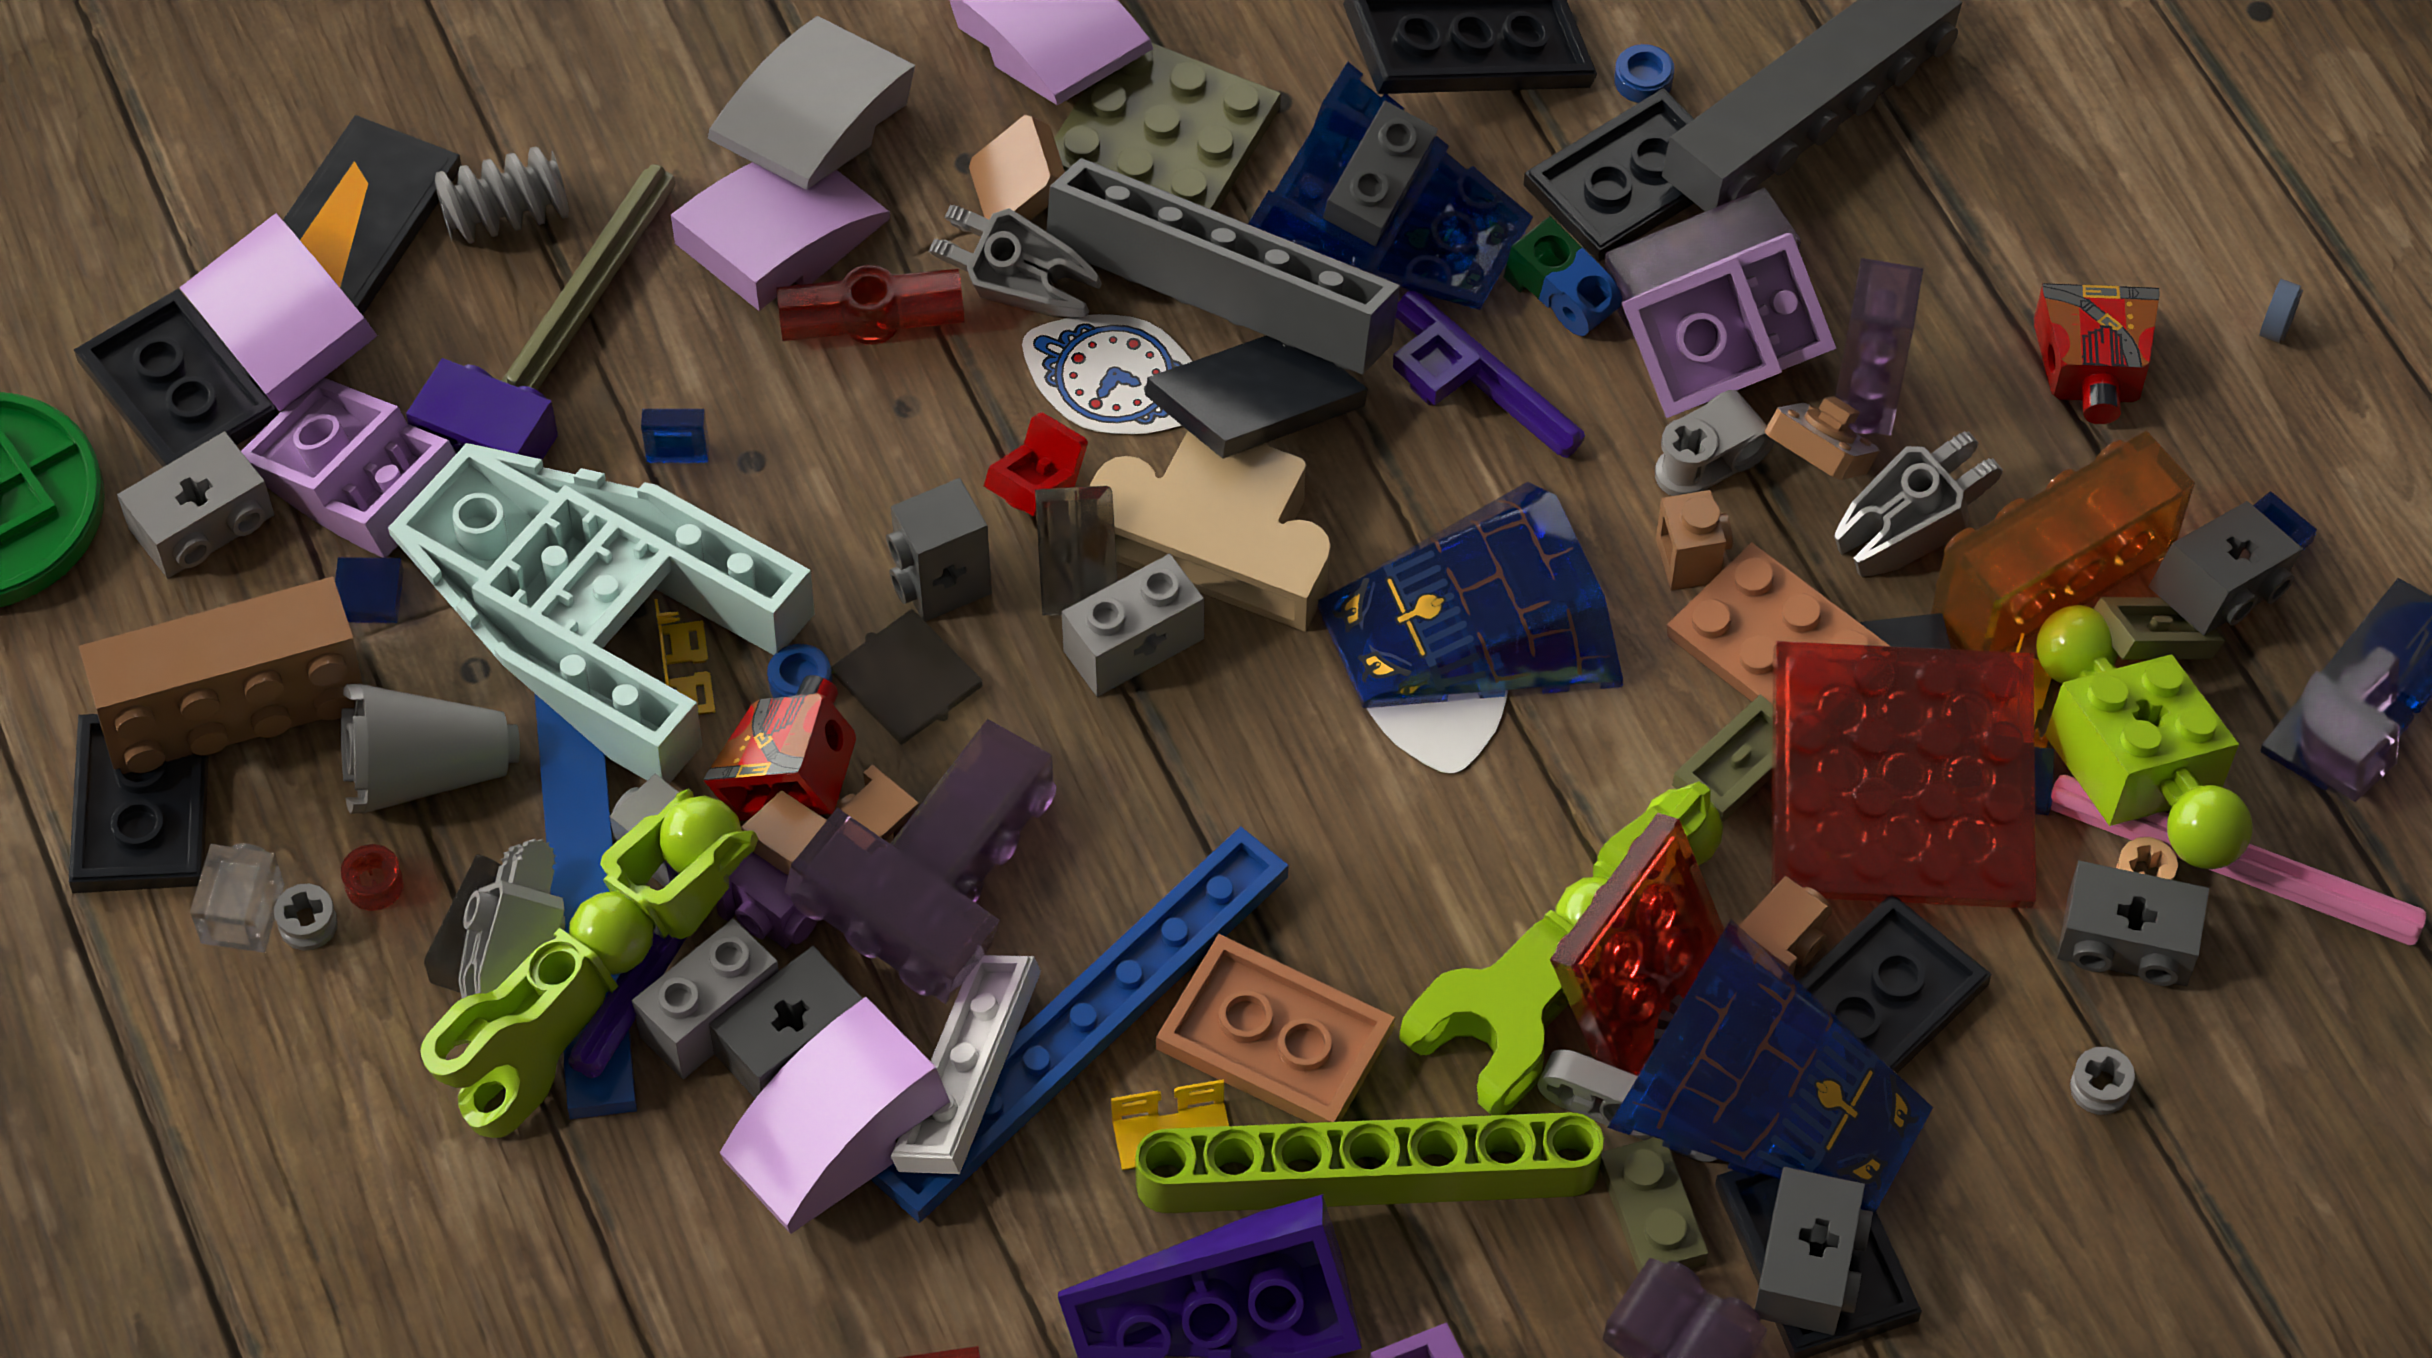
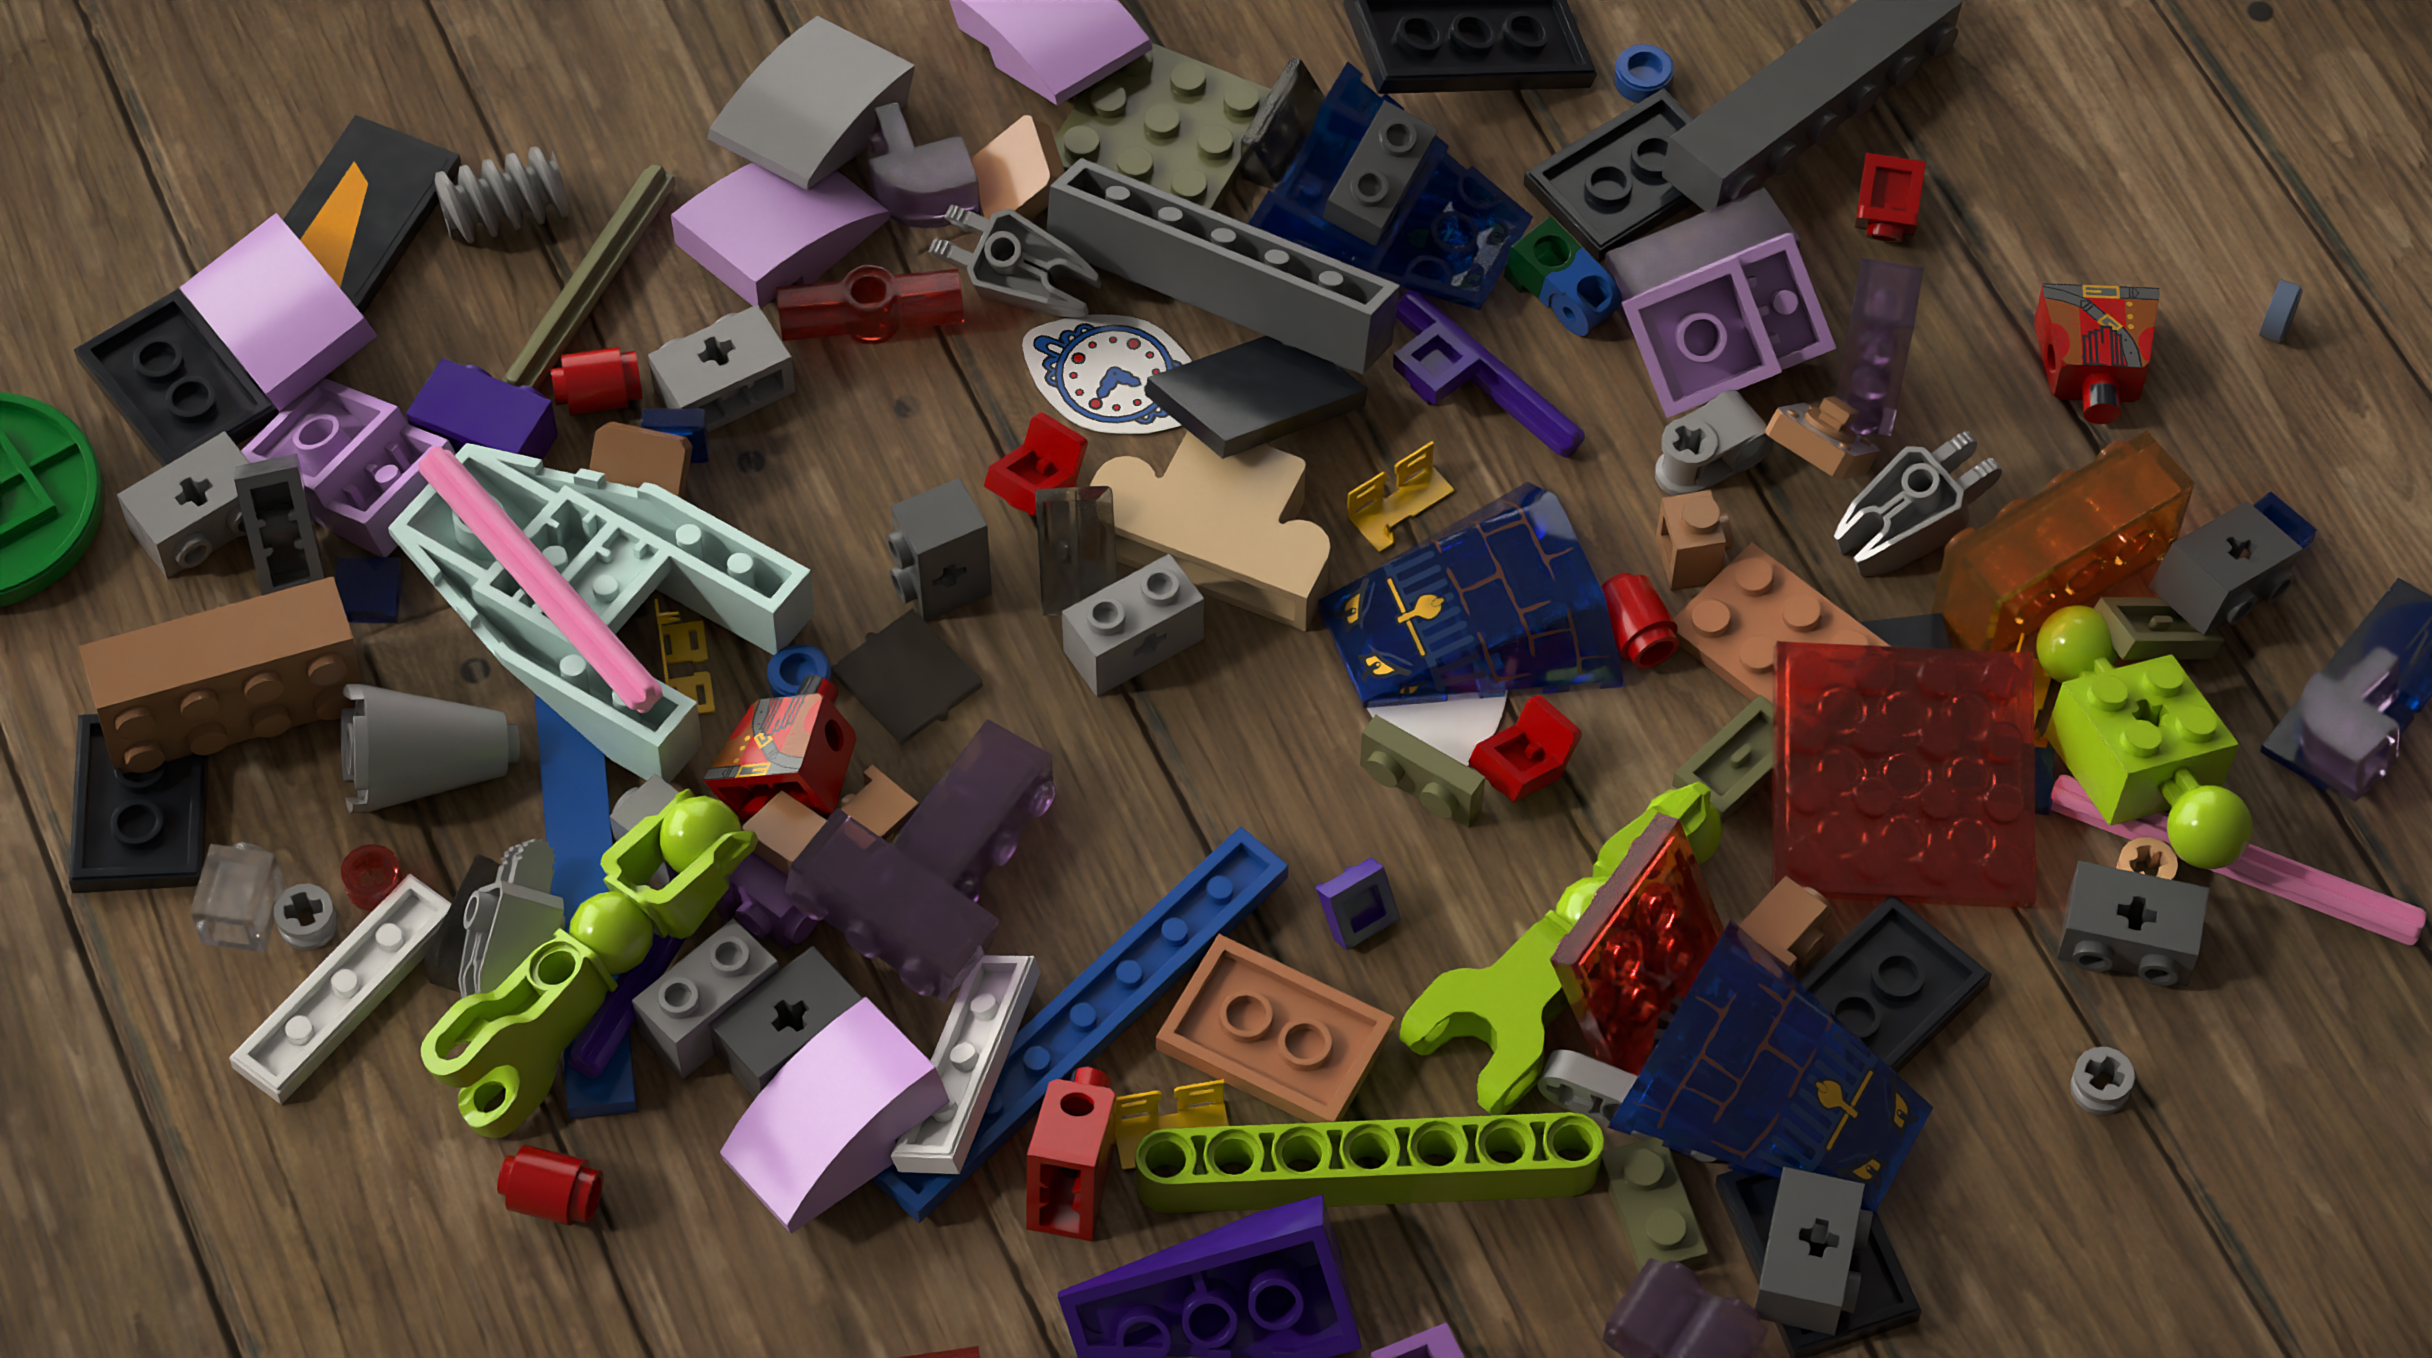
none -> white tile [229,874,461,1105]
none -> dark grey brick [234,453,326,596]
none -> bright pink axle [418,446,662,714]
none -> red brick [497,1145,603,1226]
none -> red brick [550,347,643,416]
none -> medium nougat piece [589,422,693,500]
none -> light grey brick [648,304,796,441]
none -> brick [868,102,981,229]
none -> red torso [1026,1067,1117,1241]
none -> clear smoke slope [1240,57,1329,192]
none -> tile [1316,857,1401,950]
none -> yellow piece [1347,441,1455,553]
none -> olive plate [1360,715,1485,827]
none -> red bracket [1468,695,1582,803]
none -> red brick [1593,573,1679,669]
none -> red bracket [1854,153,1926,242]

